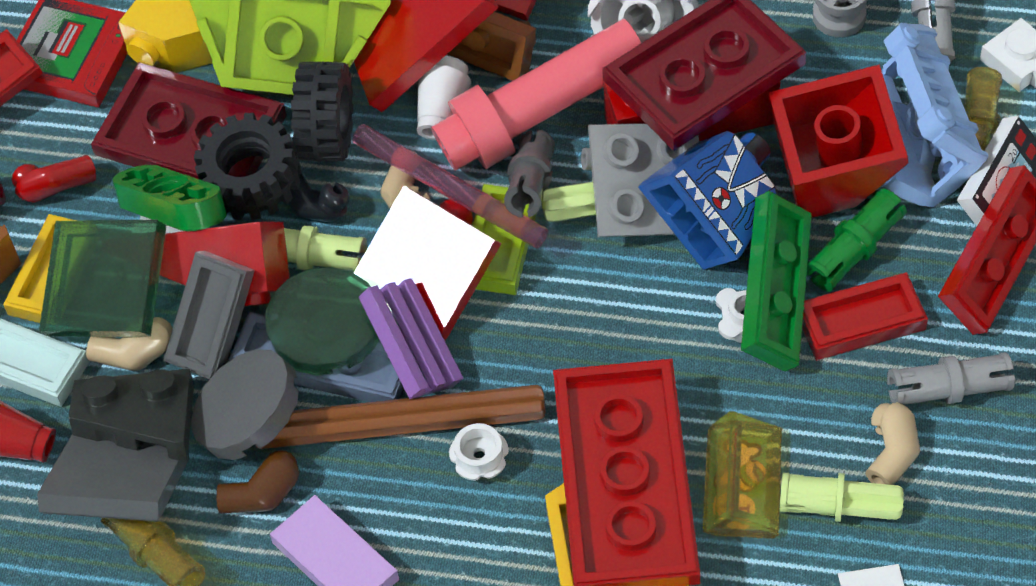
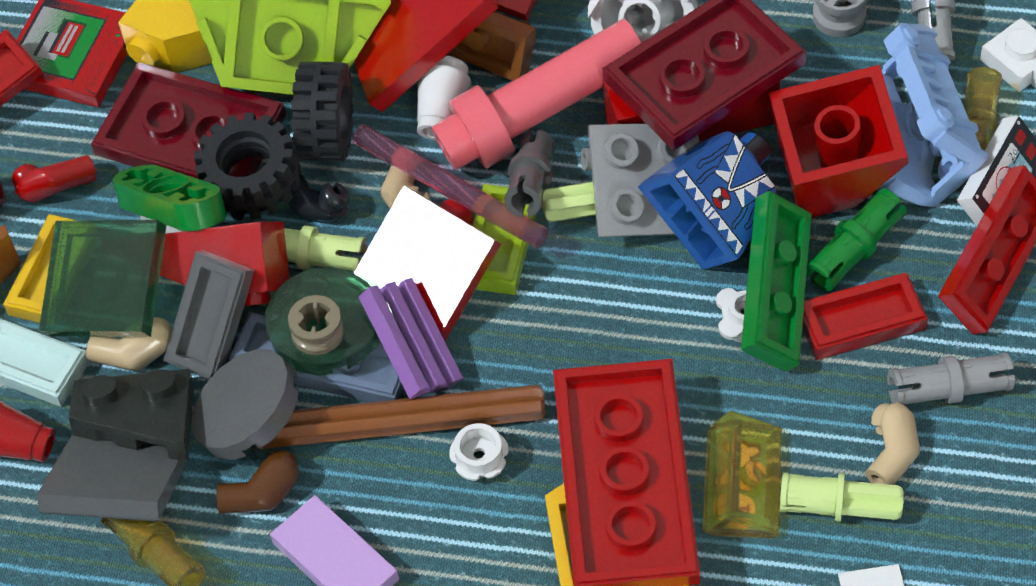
none -> dark tan bush [288,295,344,355]

